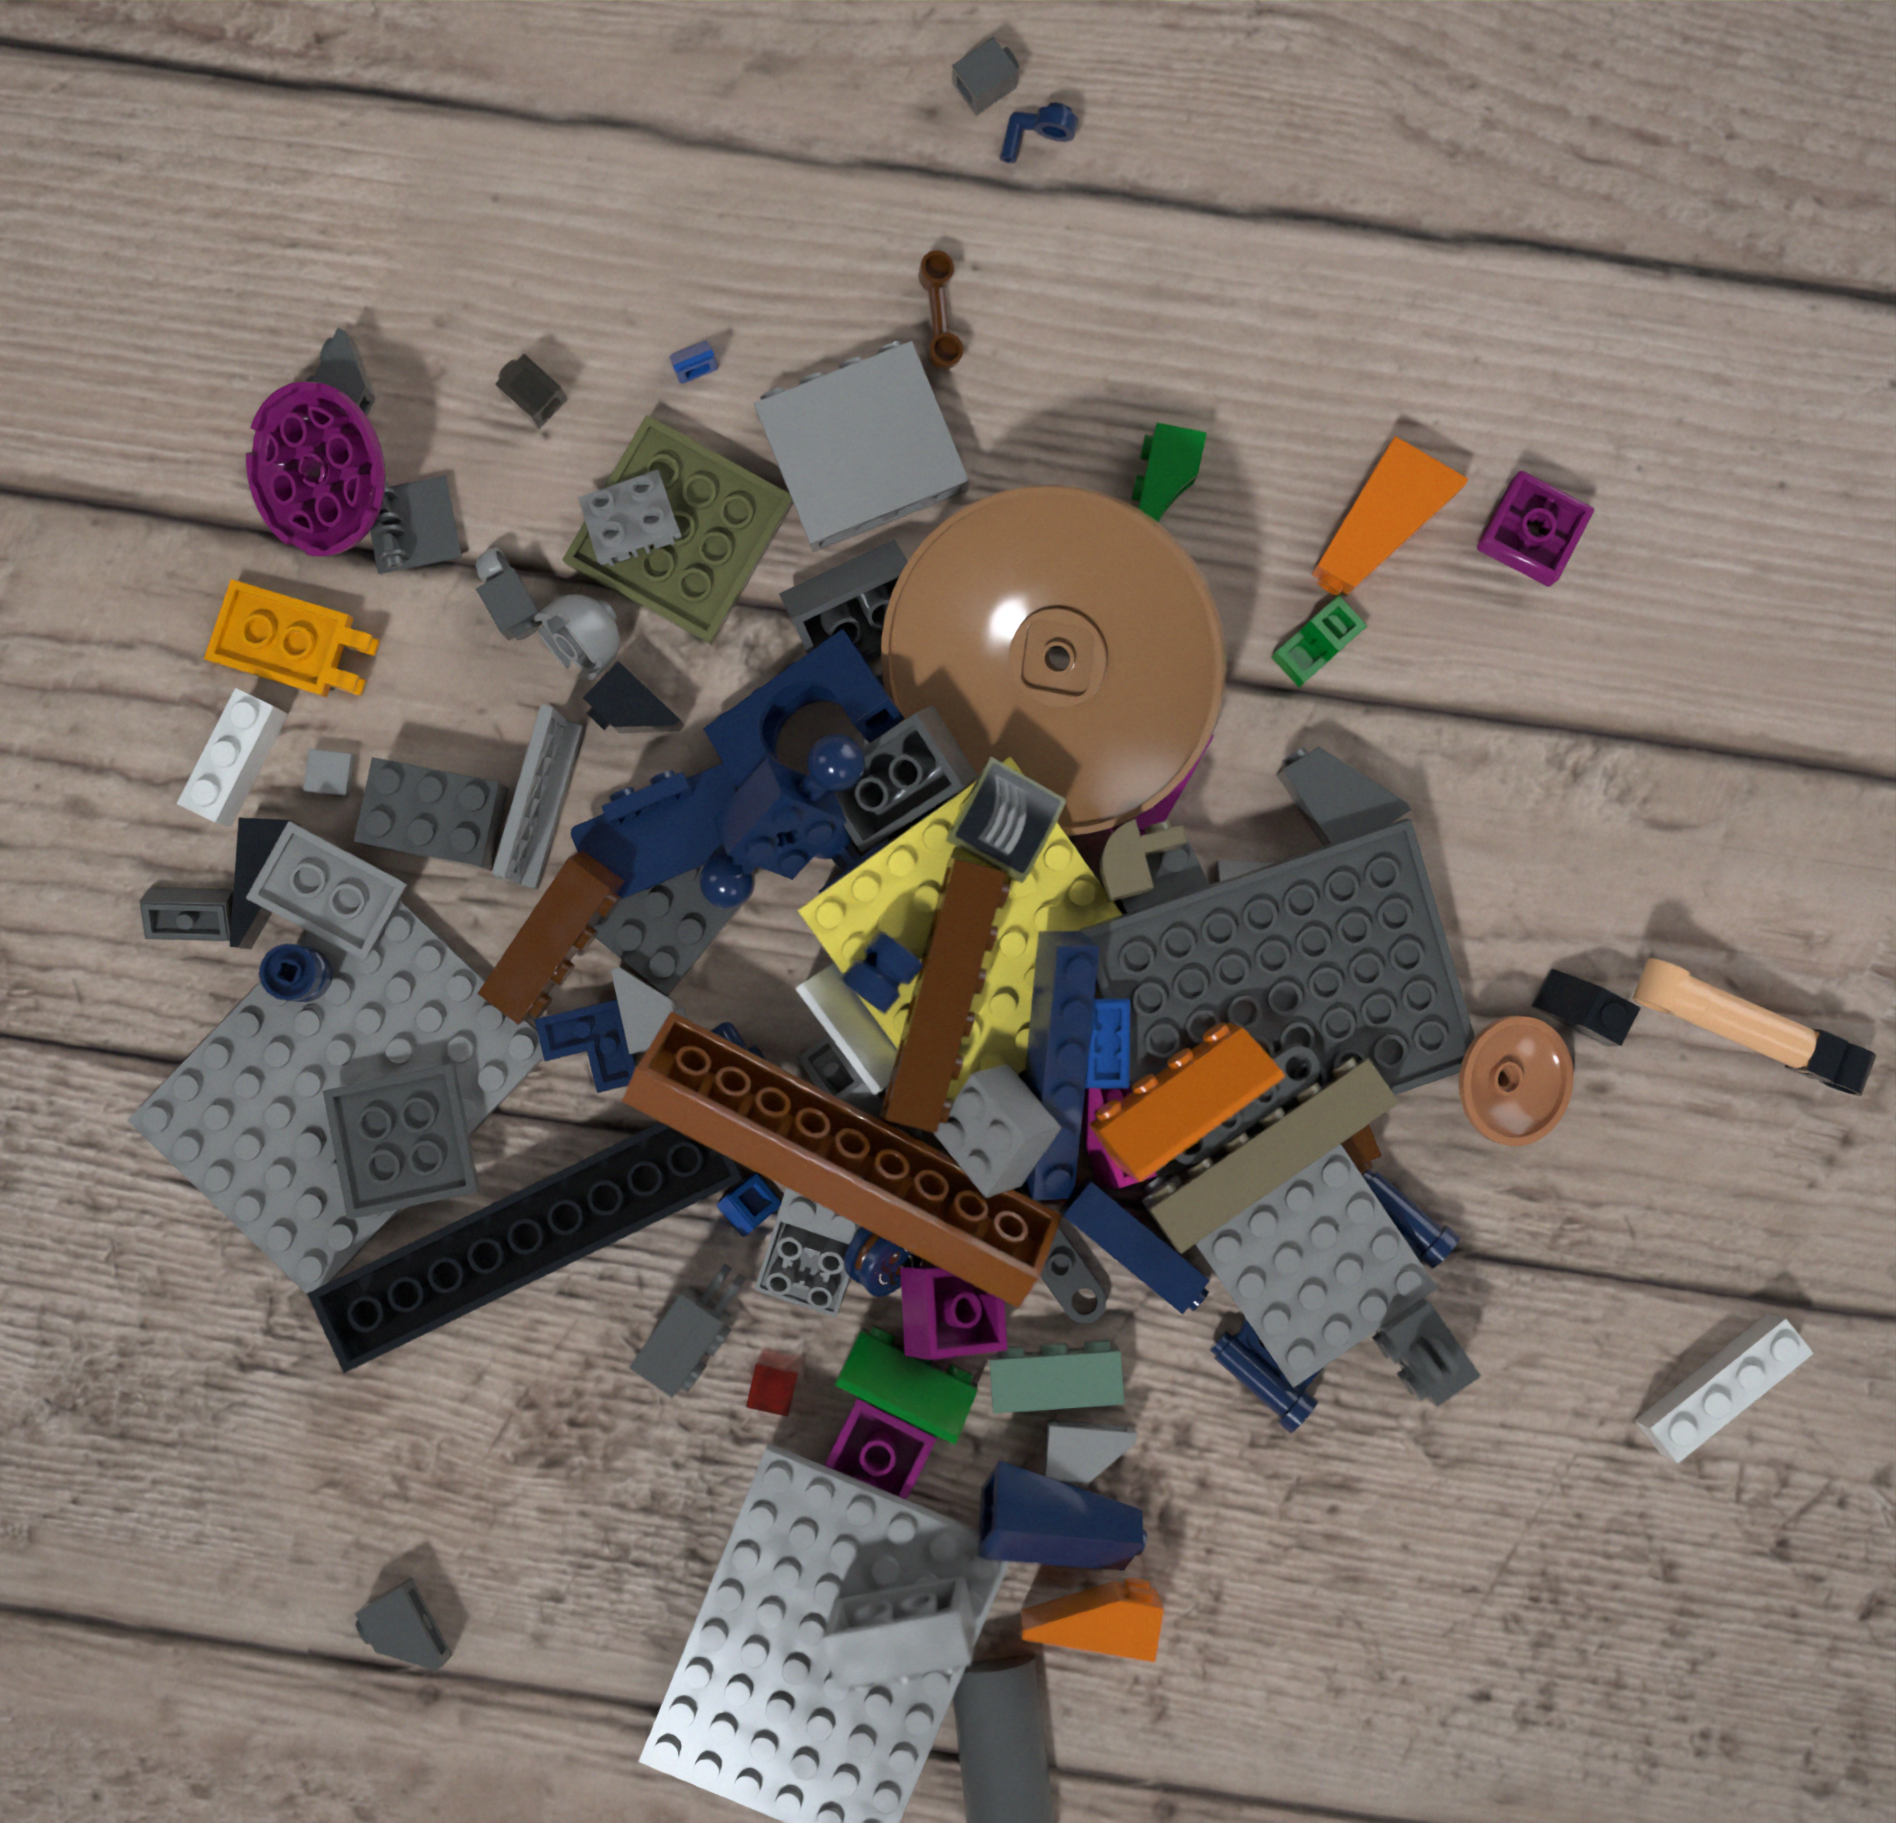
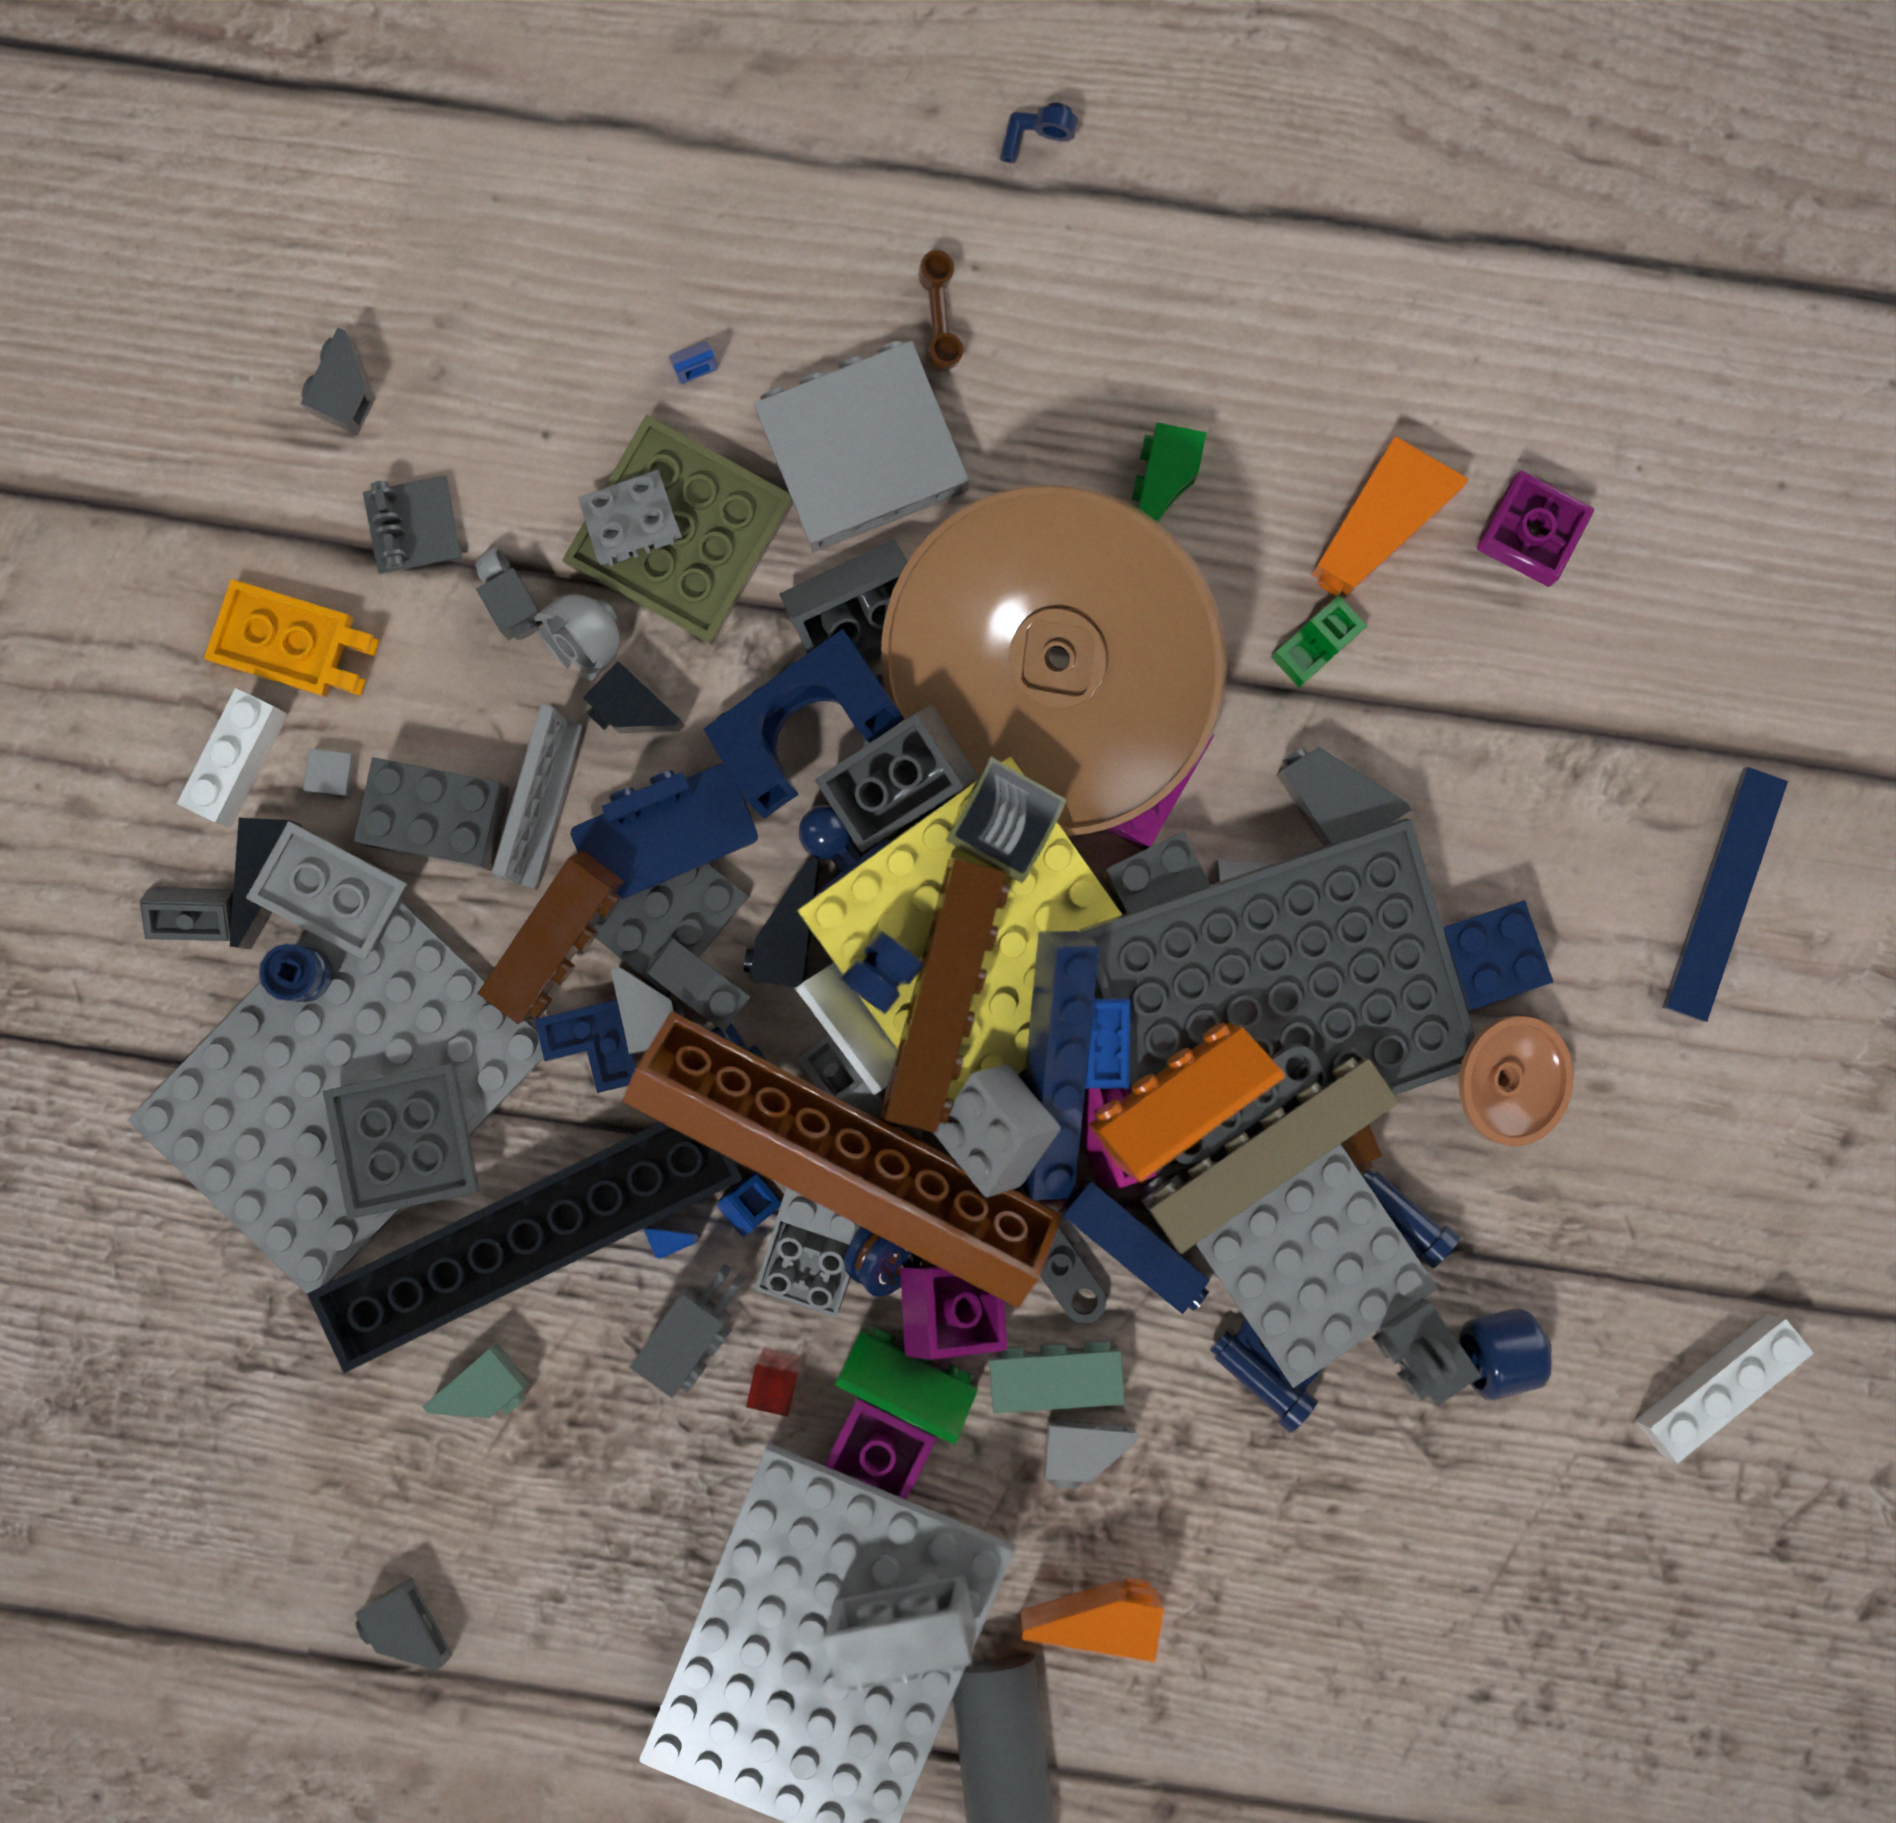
magenta brick [246,382,386,556] -> none
clear smoke brick [495,354,568,430] -> none
dark blue brick [700,734,865,909] -> none
dark grey brick [952,37,1019,116] -> none
dark blue slope [977,1461,1147,1571] -> none
dark tan brick [1100,820,1187,903] -> none
black slope [1531,969,1641,1047] -> none
light nougat piece [1632,958,1877,1096] -> none
none -> sand green slope [423,1344,531,1418]
none -> blue slope [644,1226,701,1259]
none -> dark grey slope [646,937,750,1031]
none -> black slope [744,858,821,988]
none -> dark blue brick [1443,900,1554,1010]
none -> dark blue head [1459,1308,1552,1401]
none -> dark blue tile [1662,767,1788,1022]

